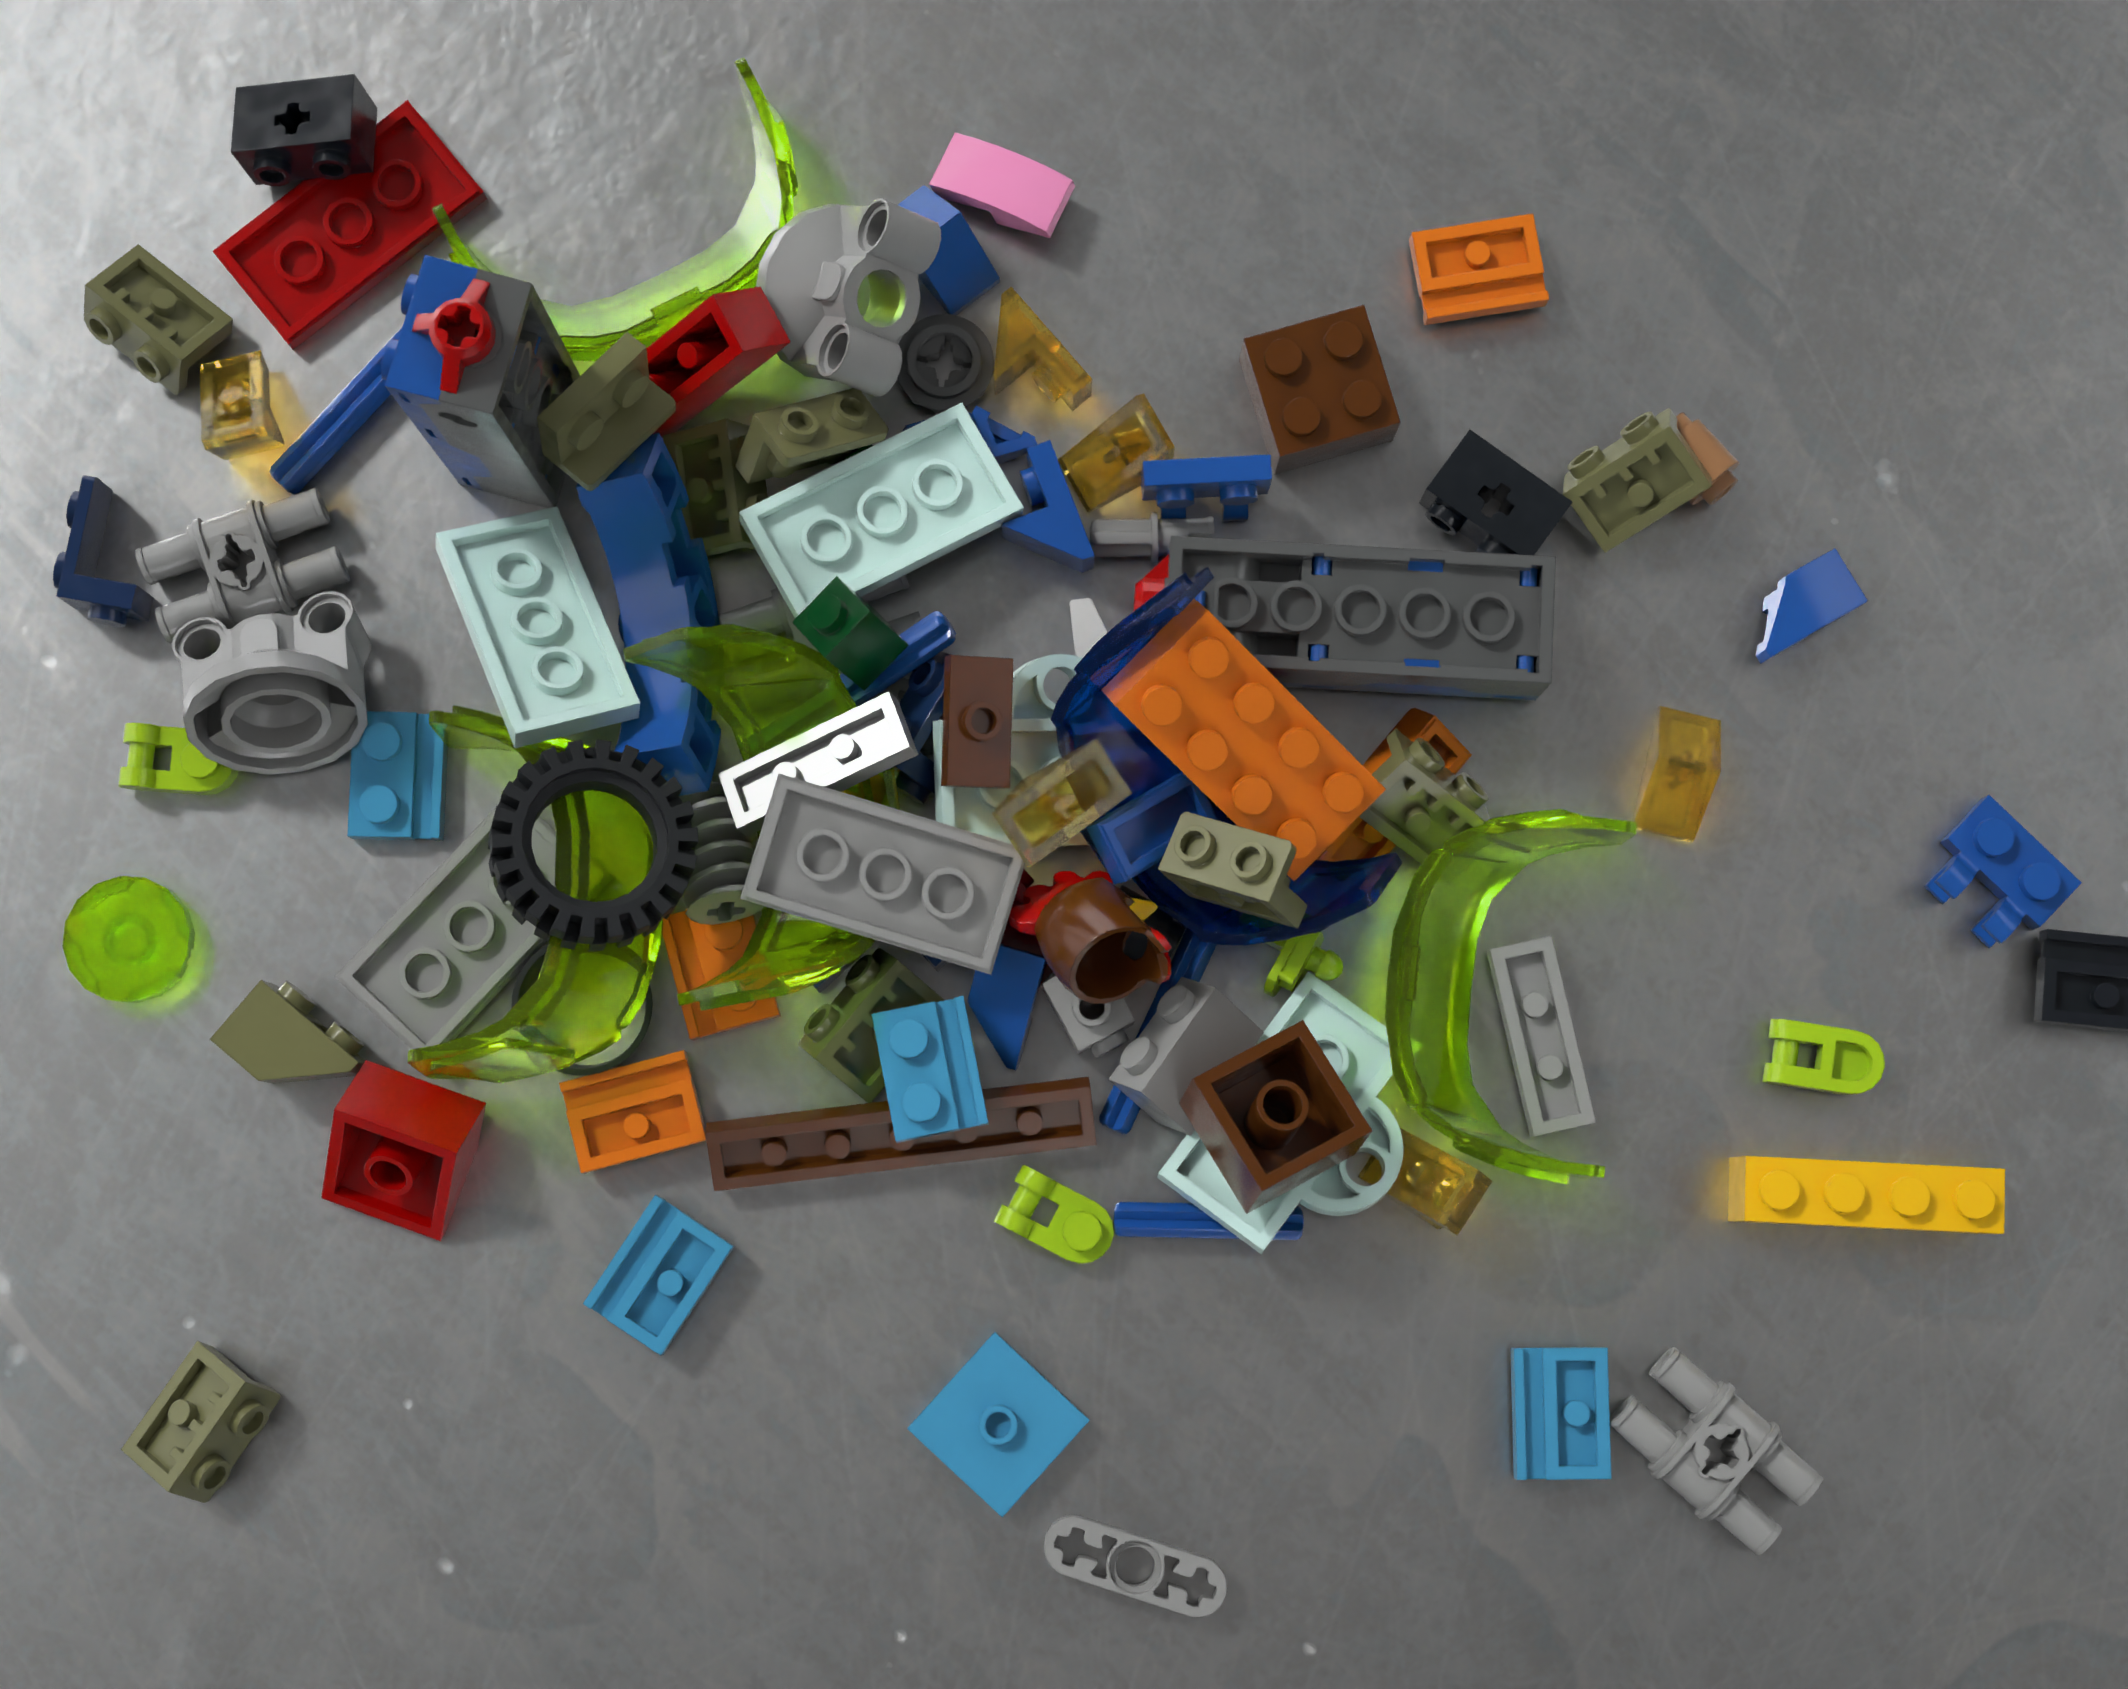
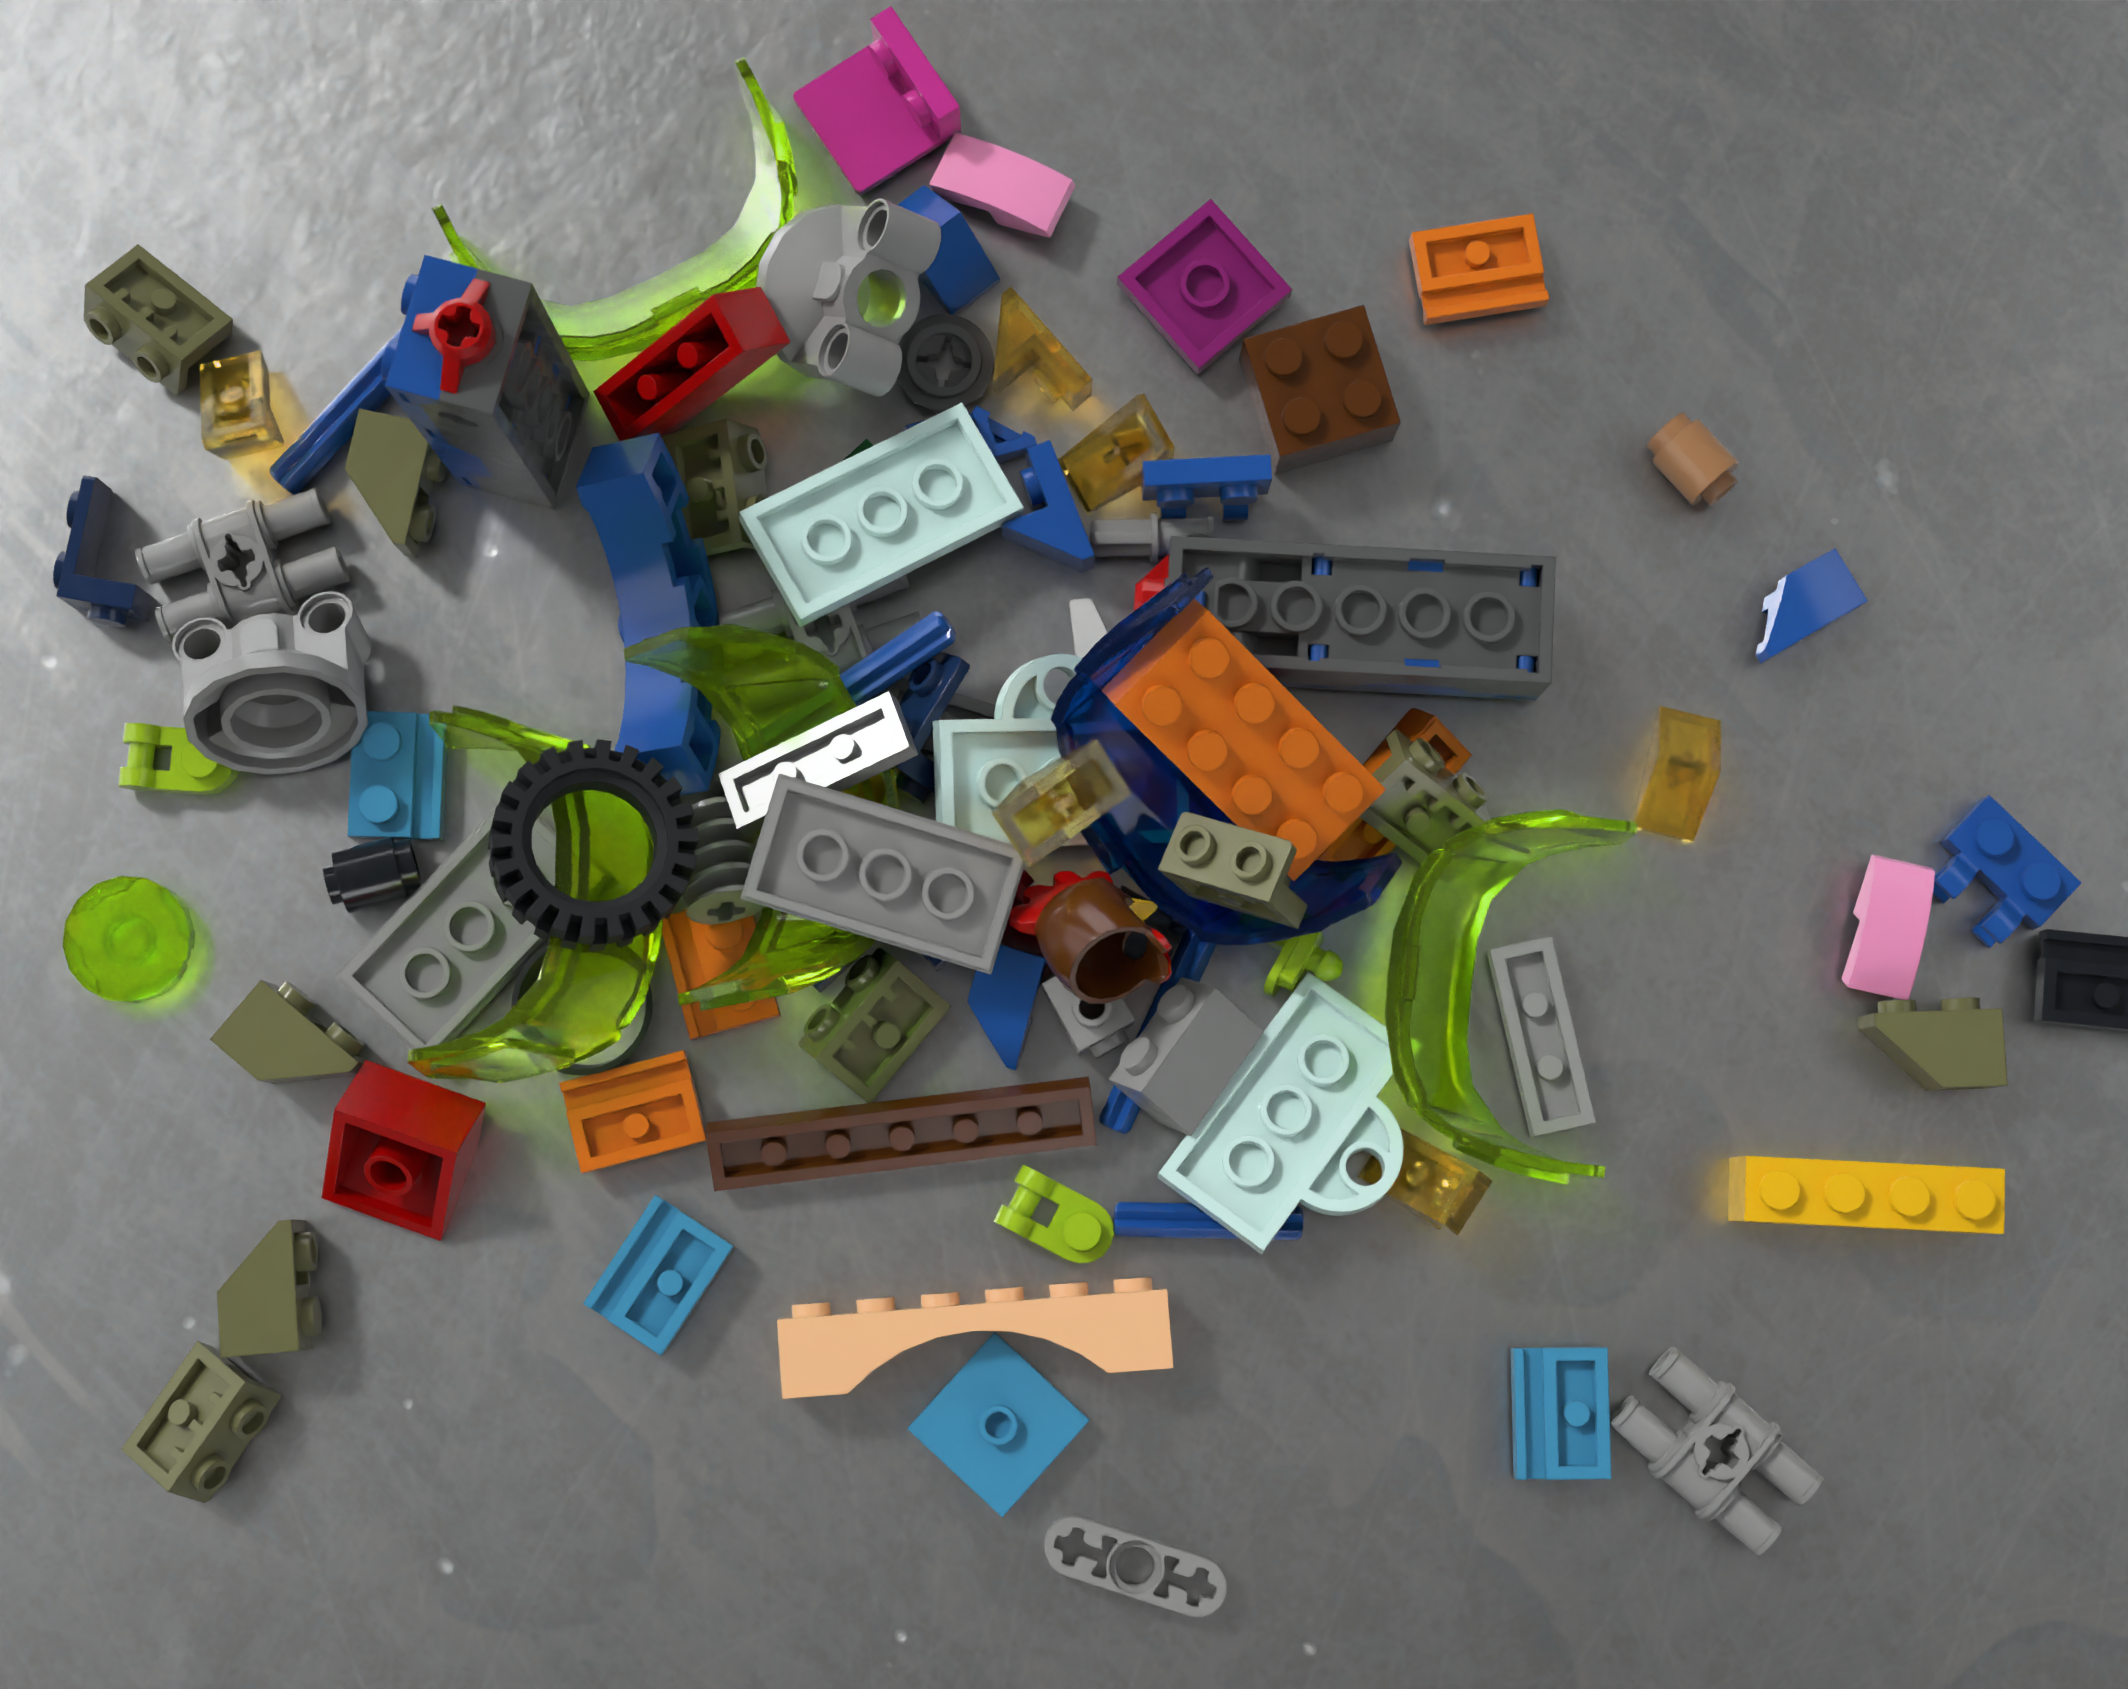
red tile [212,100,487,350] -> none
black brick [231,74,377,186] -> none
light aqua plate [436,506,640,748] -> none
olive bracket [537,332,676,491] -> none
olive bracket [735,388,889,484] -> none
dark green brick [792,576,909,691] -> none
dark azure plate [871,996,989,1143] -> none
reddish brown plate [941,655,1013,789] -> none
blue tile [1086,771,1219,885] -> none
reddish brown brick [1179,1020,1372,1214] -> none
black brick [1419,430,1573,555] -> none
olive bracket [1563,408,1712,553] -> none
lime plate [1762,1019,1885,1095] -> none
none -> olive slope [217,1220,322,1358]
none -> black brick [323,836,422,913]
none -> olive slope [345,409,447,558]
none -> light nougat arch [777,1277,1174,1399]
none -> dark pink bracket [793,6,961,195]
none -> magenta plate [1117,199,1292,375]
none -> bright pink slope [1841,854,1935,1000]
none -> olive slope [1858,997,2008,1091]

